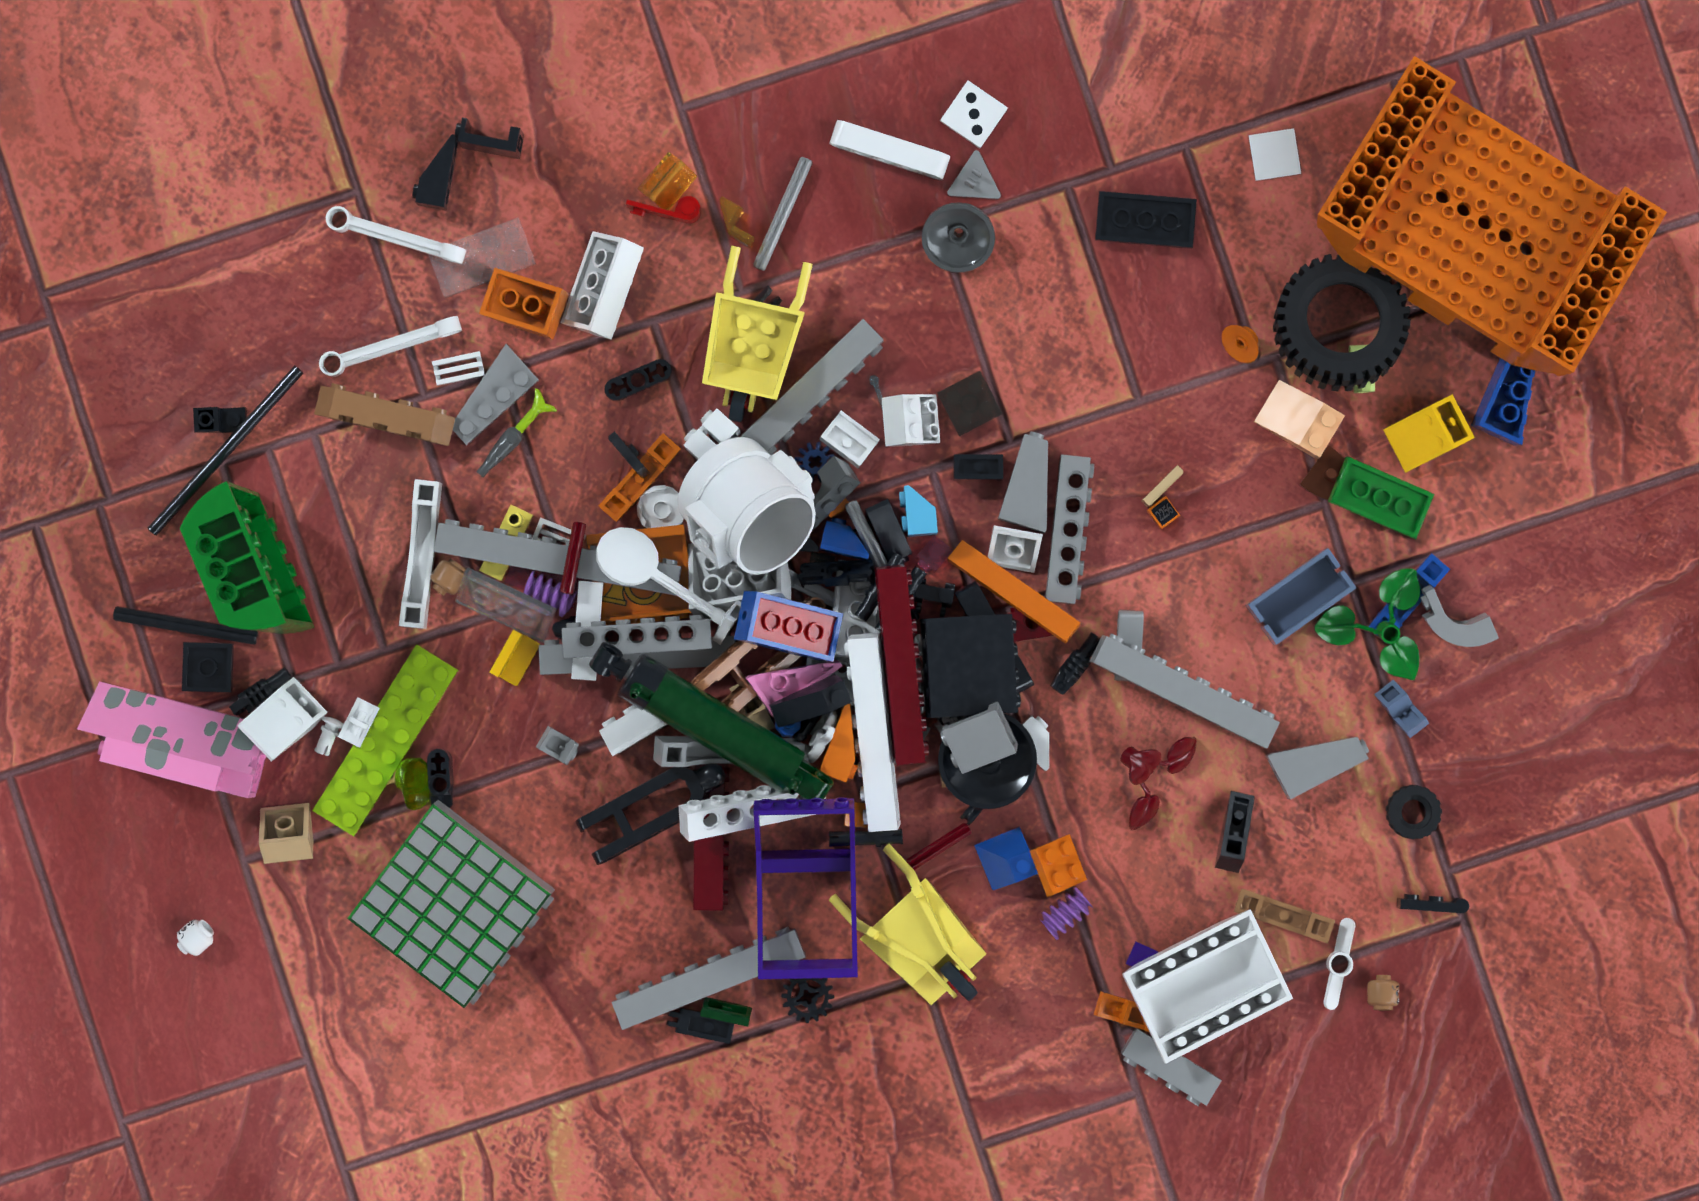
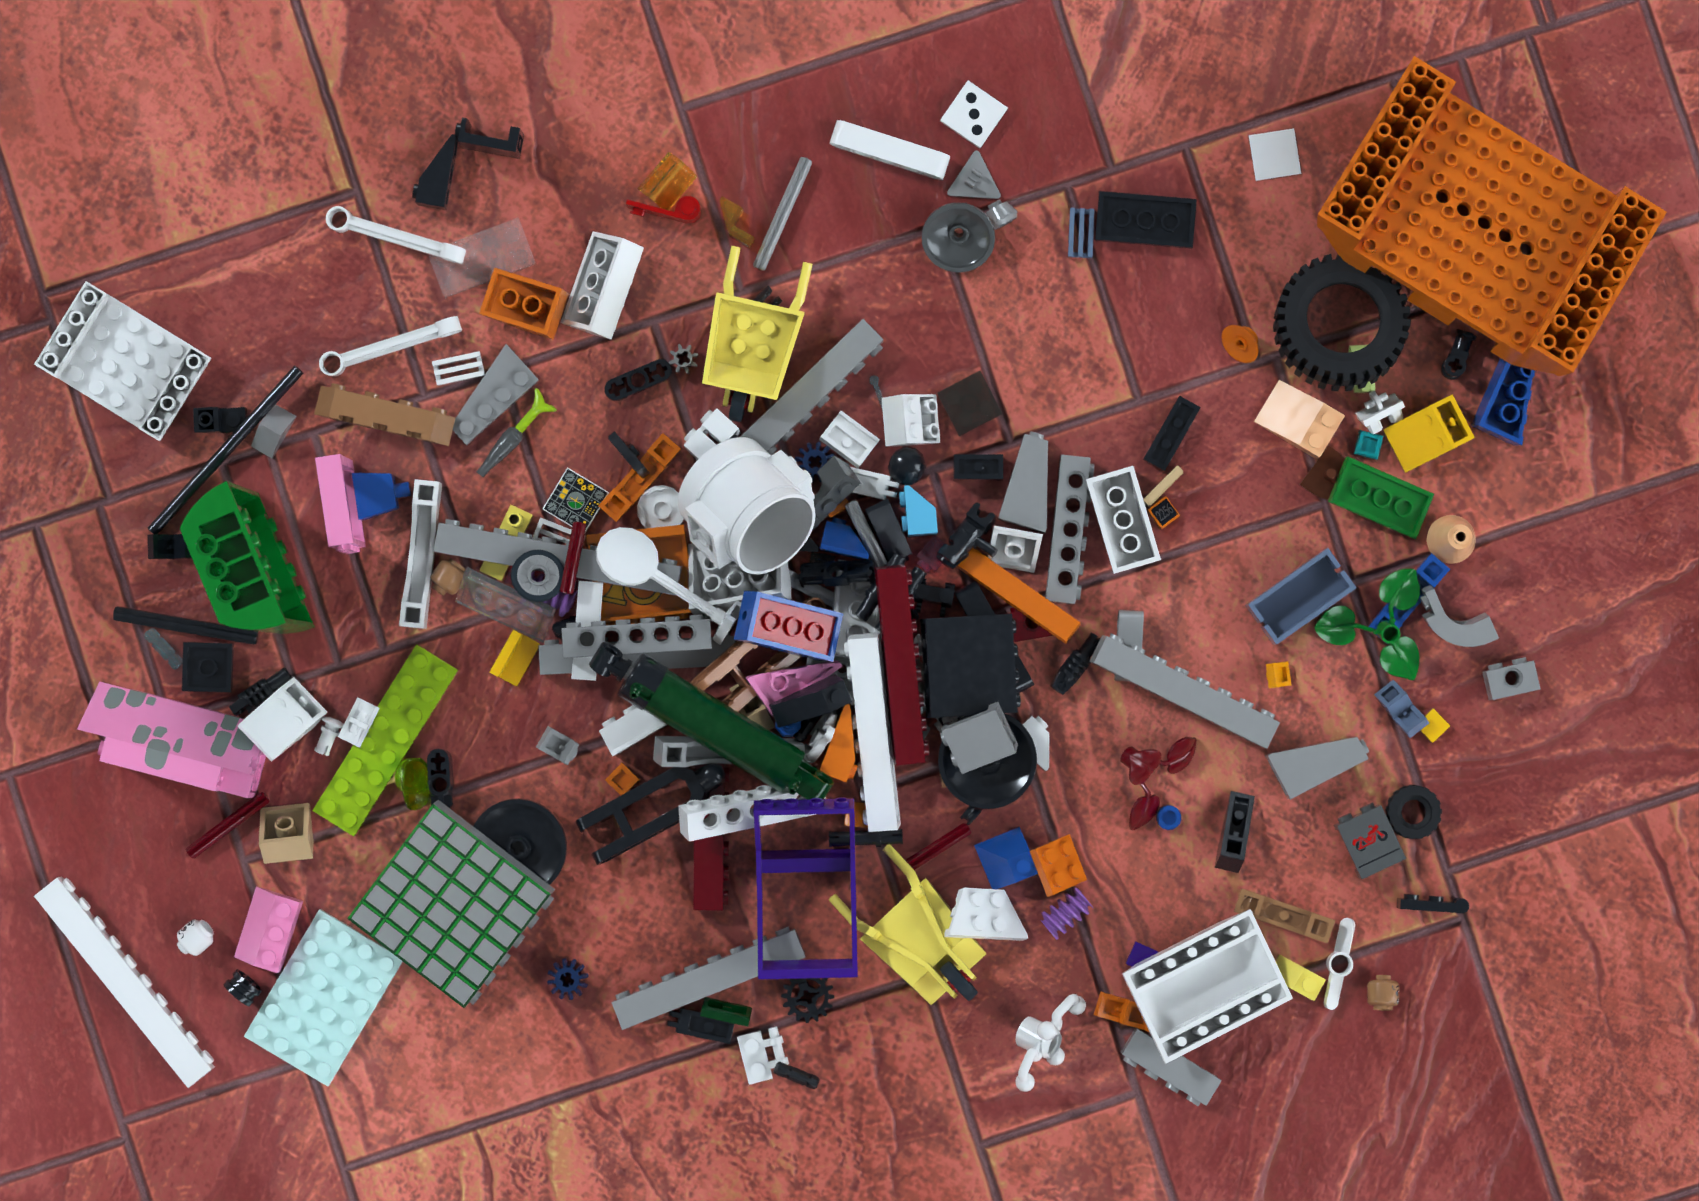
none -> white slope [34,281,212,441]
none -> white brick [34,877,215,1088]
none -> clear light blue axle [144,628,183,670]
none -> black slope [147,534,192,559]
none -> dark red axle [185,792,270,859]
none -> black wheel [223,969,263,1006]
none -> bright pink slope [234,886,303,973]
none -> light aqua plate [244,909,403,1086]
none -> light grey slope [251,405,297,459]
none -> bright pink window [315,454,366,554]
none -> blue torso [352,473,411,521]
none -> black dish [473,798,567,885]
none -> wheel [511,550,564,602]
none -> tile [543,467,609,533]
none -> dark blue gear [547,958,589,1000]
none -> orange plate [605,762,640,795]
none -> light grey gear [669,344,699,374]
none -> white plate [737,1026,789,1085]
none -> black axle [774,1062,820,1089]
none -> white hinge [851,467,899,500]
none -> black hair [888,446,926,486]
none -> black piece [936,503,998,569]
none -> white wing [944,888,1028,941]
none -> light grey cone [986,199,1018,230]
none -> white wheel [1015,994,1086,1092]
none -> sand blue tile [1068,208,1094,258]
none -> white slope [1086,466,1161,574]
none -> black plate [1143,396,1201,471]
none -> blue tile [1156,805,1181,830]
none -> light orange plate [1266,661,1291,688]
none -> light yellow slope [1276,954,1326,1001]
none -> dark grey panel [1334,802,1406,879]
none -> teal tile [1353,430,1384,460]
none -> white hips [1355,390,1405,434]
none -> yellow tile [1420,708,1450,743]
none -> light nougat cone [1426,515,1476,564]
none -> black connector [1441,329,1477,380]
none -> light grey brick [1482,657,1541,700]

